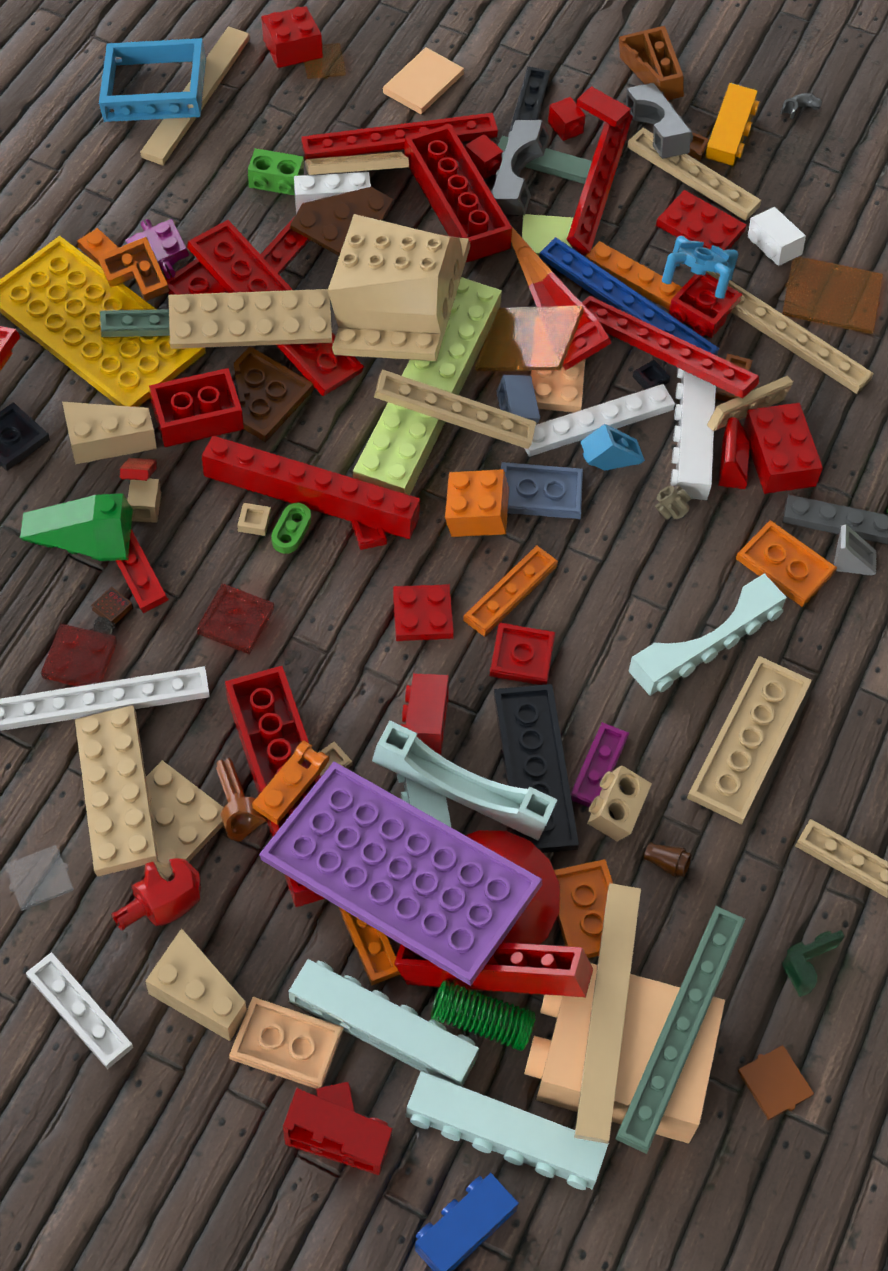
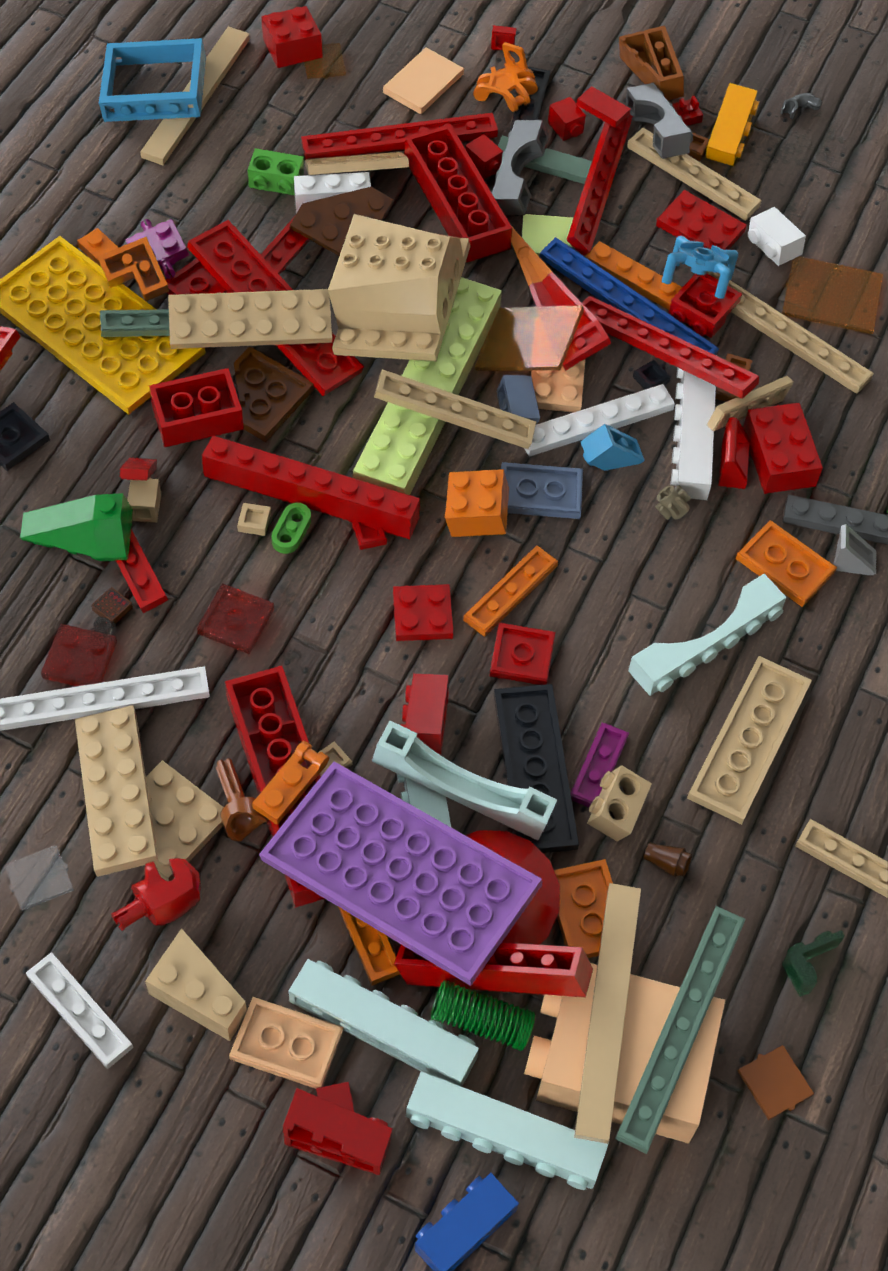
tan wedge [62,402,157,464] -> none
none -> orange piece [473,42,538,112]
none -> red tile [491,25,516,52]
none -> red tile [672,95,703,126]

